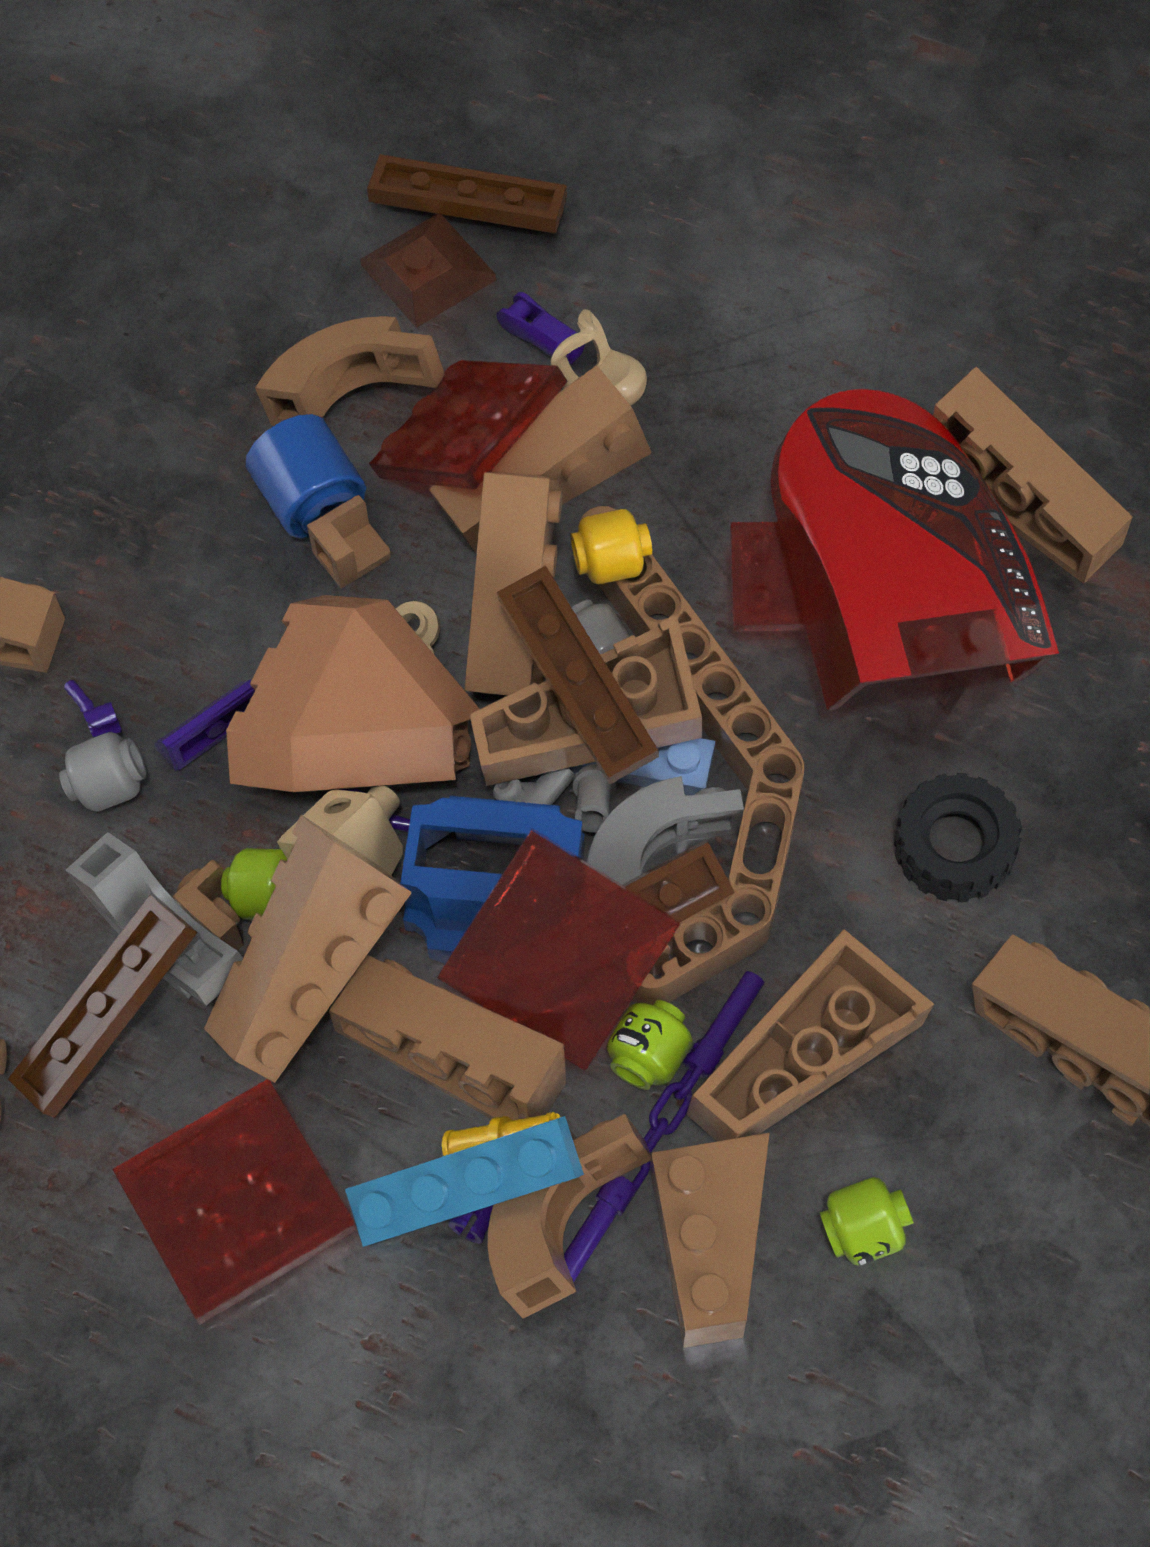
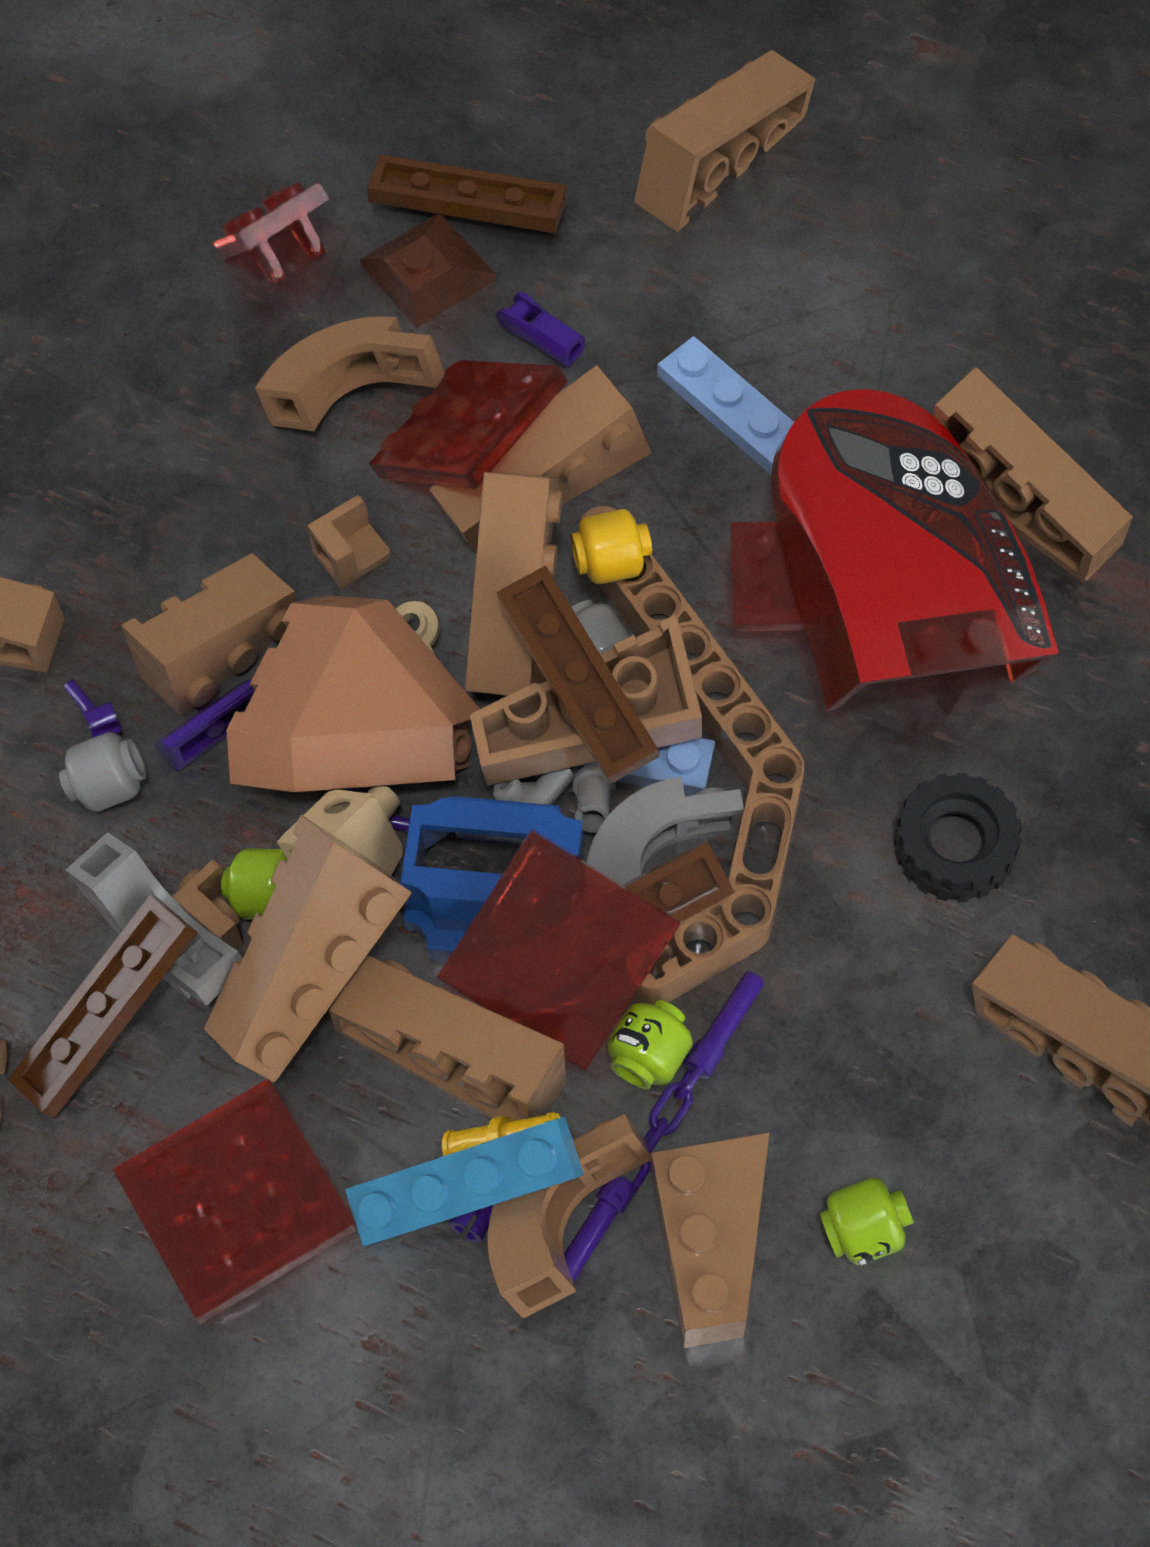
blue piece [245,414,366,539] -> none
tan piece [551,309,647,406] -> none
medium nougat wedge [686,929,935,1141] -> none
none -> medium nougat wedge [121,553,297,717]
none -> clear red plate [212,181,330,285]
none -> medium nougat wedge [634,50,816,232]
none -> light blue plate [657,336,836,482]

